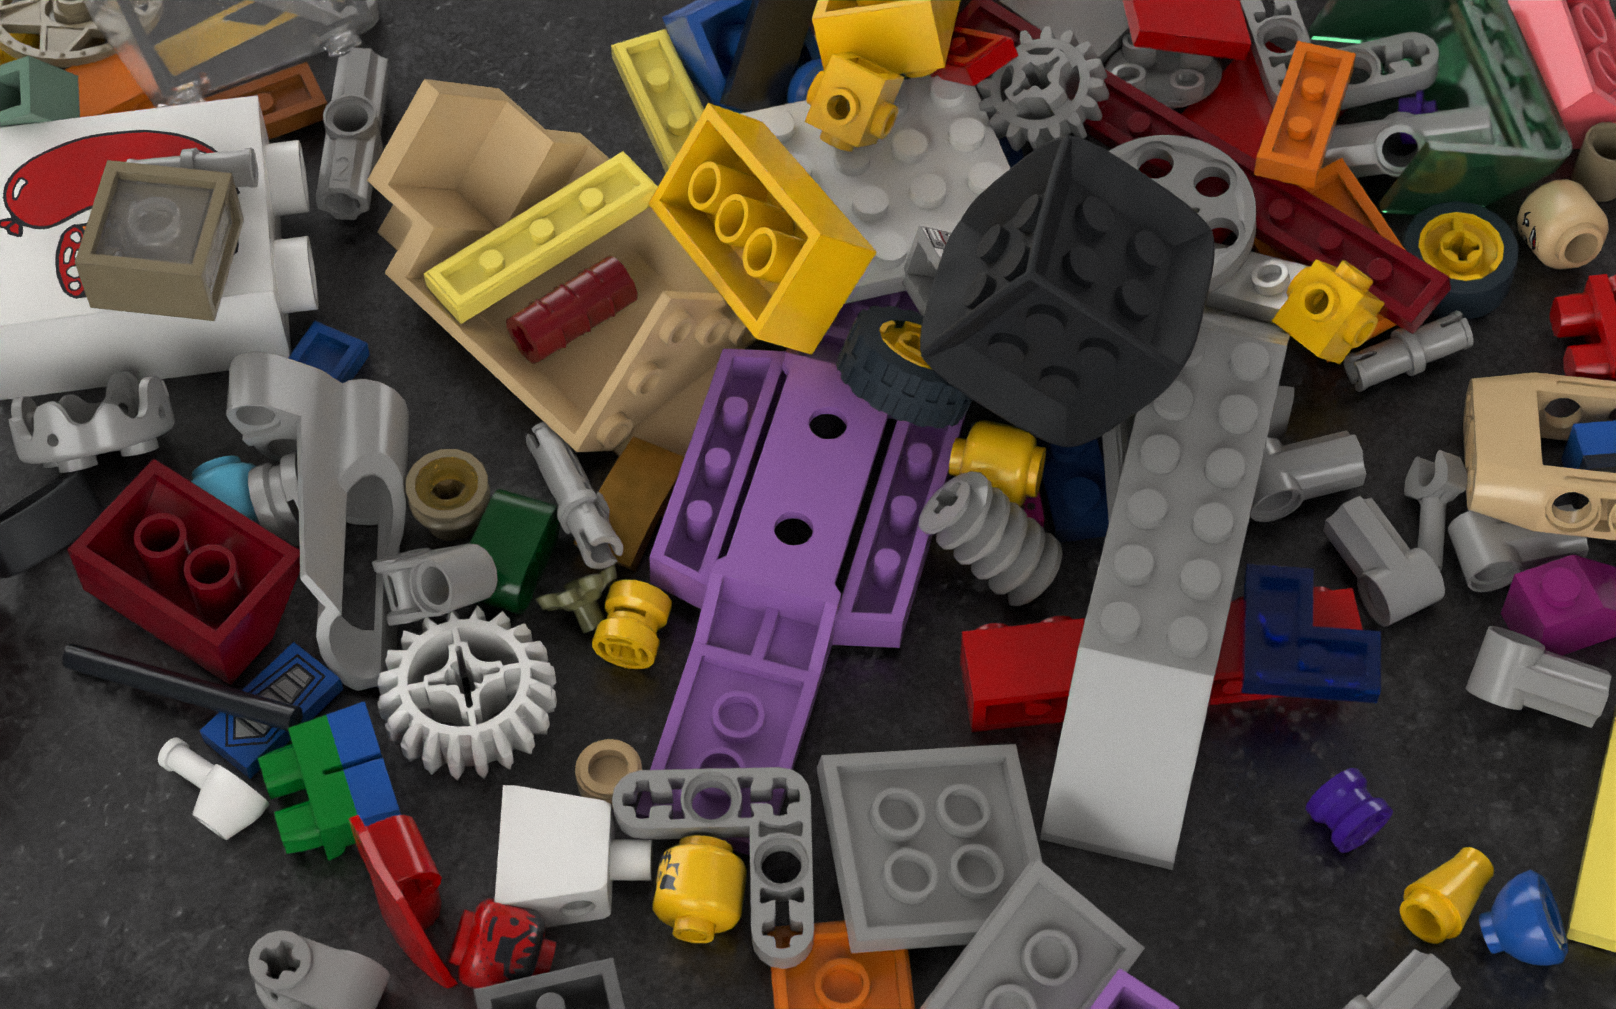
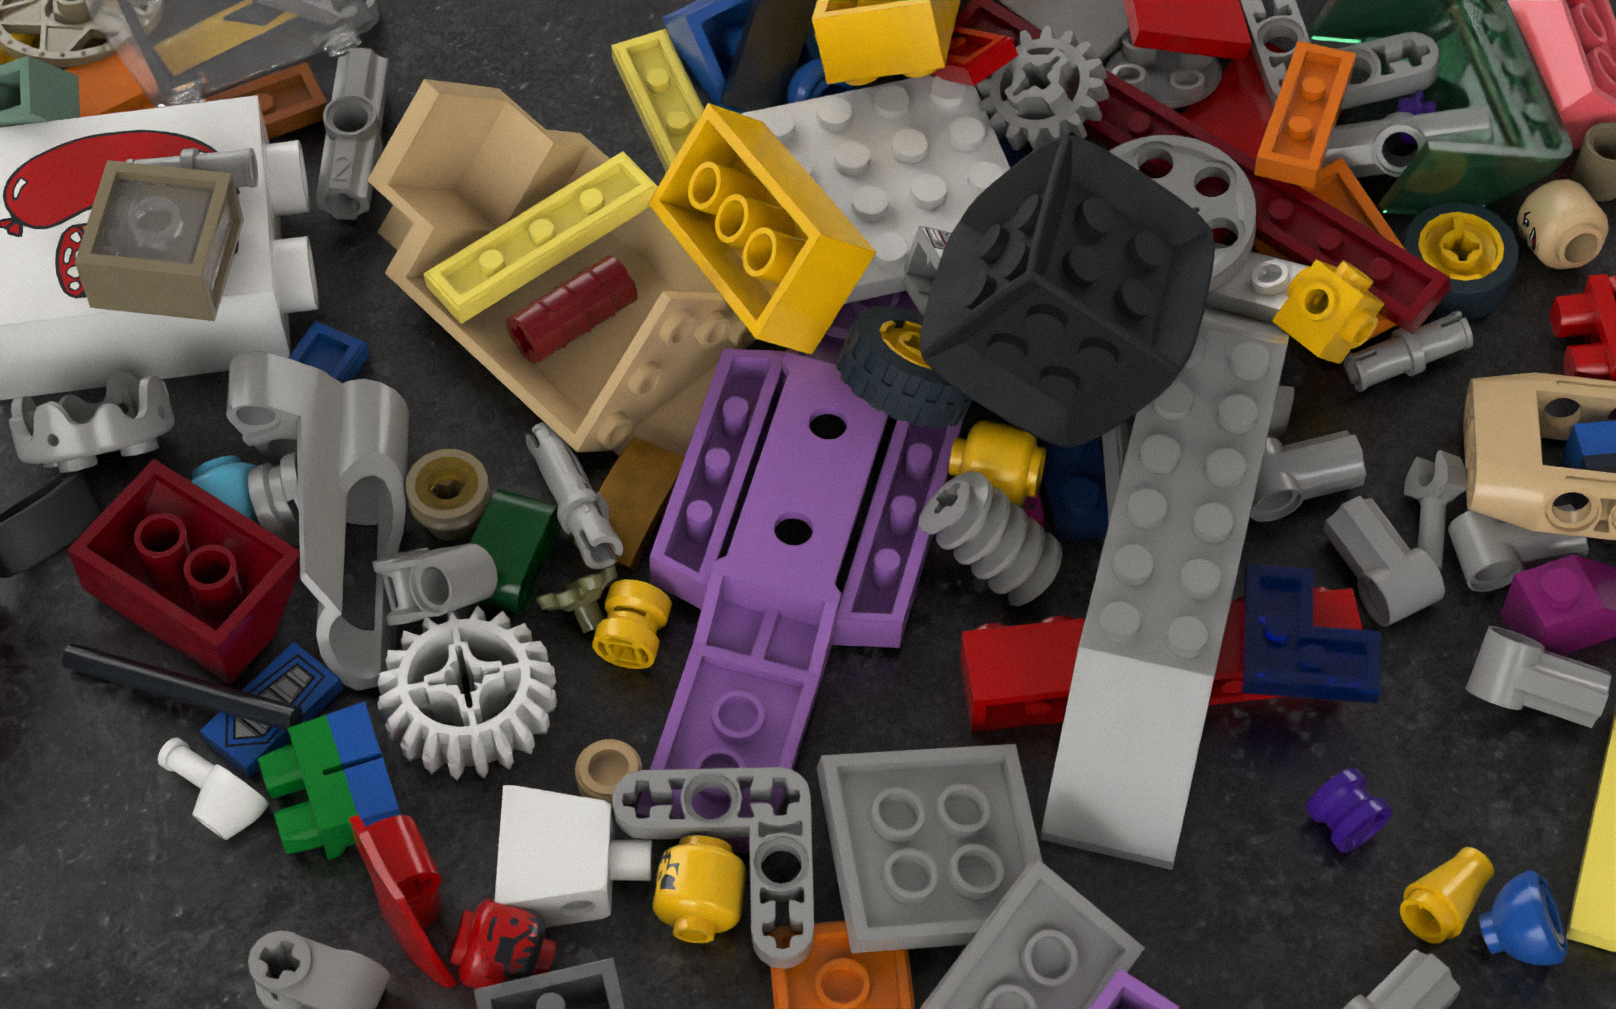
yellow brick [804,52,905,152] -> none

